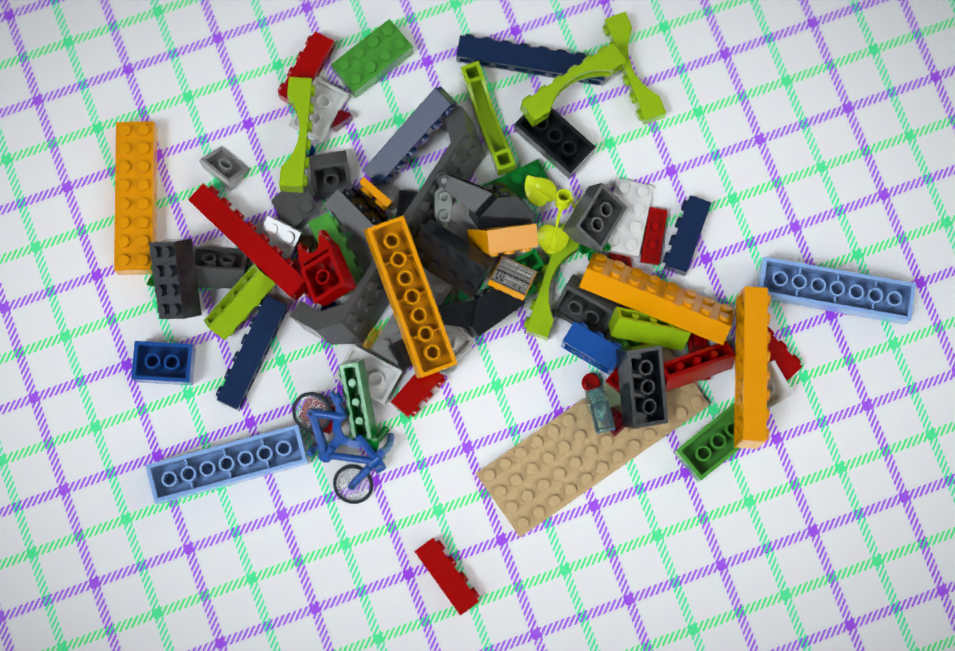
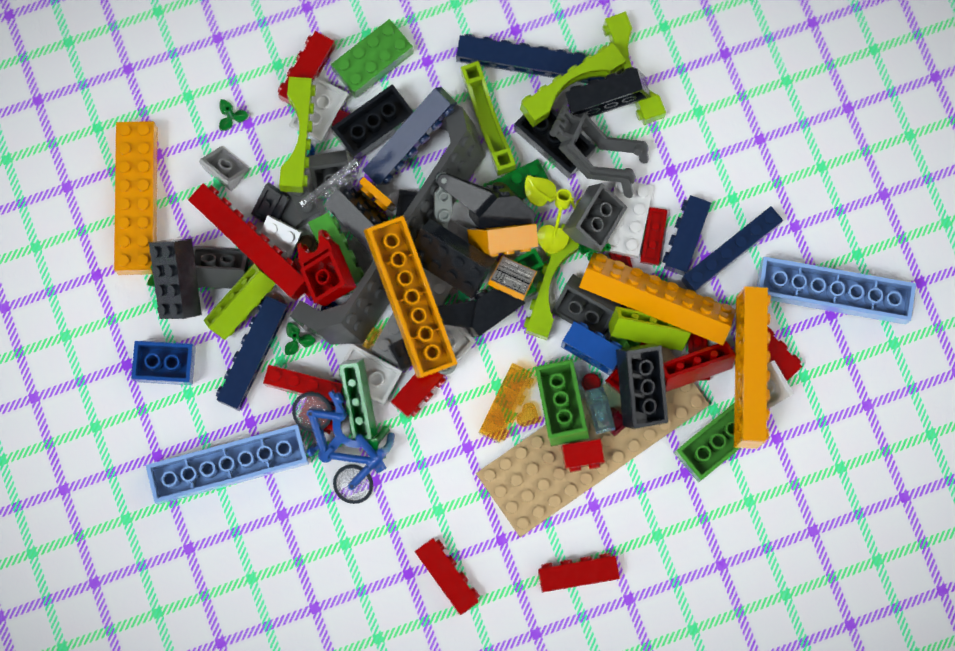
none -> green plant [219,99,249,131]
none -> black plate [251,182,291,223]
none -> red brick [263,365,343,404]
none -> green plant [285,322,316,355]
none -> clear wing [299,158,360,208]
none -> black brick [331,84,414,163]
none -> clear yellow brick [479,363,534,444]
none -> clear yellow tile [516,403,540,427]
none -> bright green brick [535,359,589,446]
none -> red brick [538,553,620,593]
none -> dark grey piece [549,105,649,198]
none -> red brick [561,439,605,472]
none -> black brick [565,67,651,117]
none -> dark blue brick [681,206,783,292]

